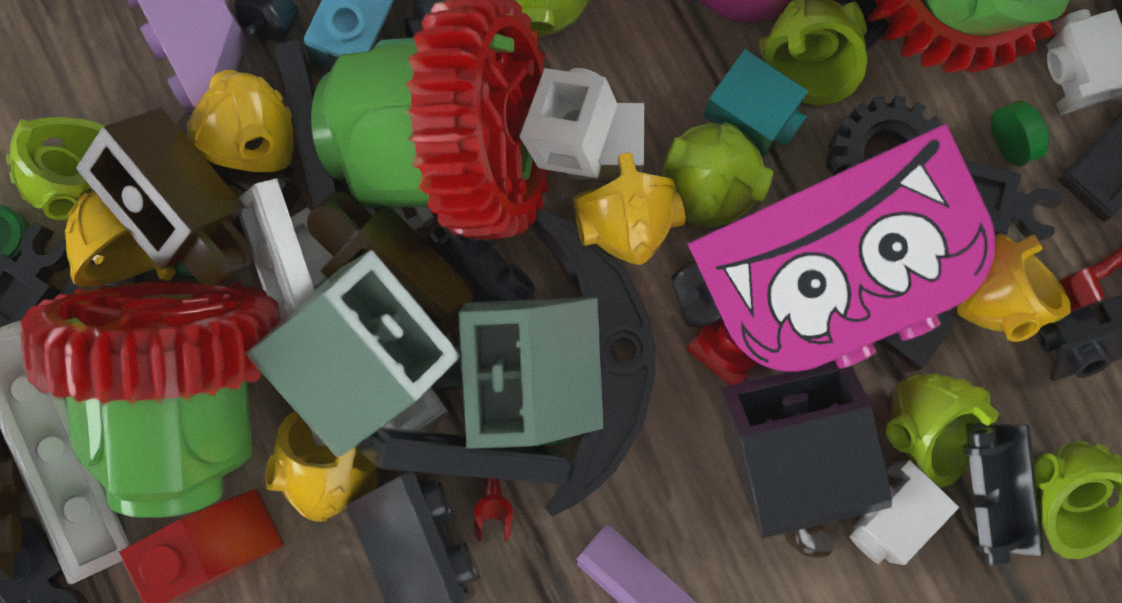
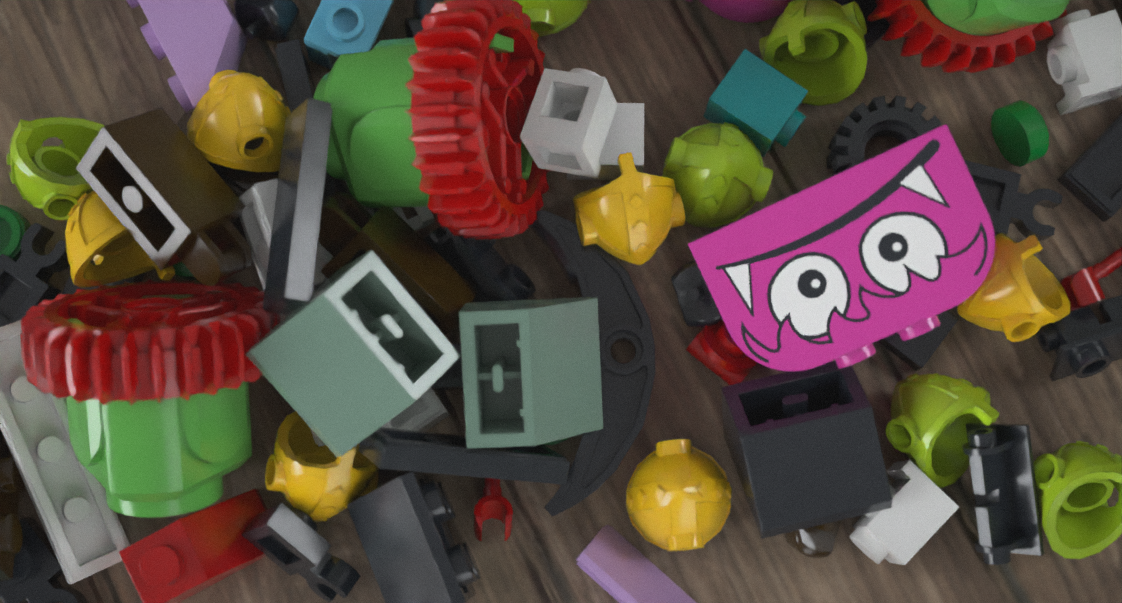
none -> black plate [241,503,360,602]
none -> black tile [262,97,333,315]
none -> yellow helmet [626,439,732,552]

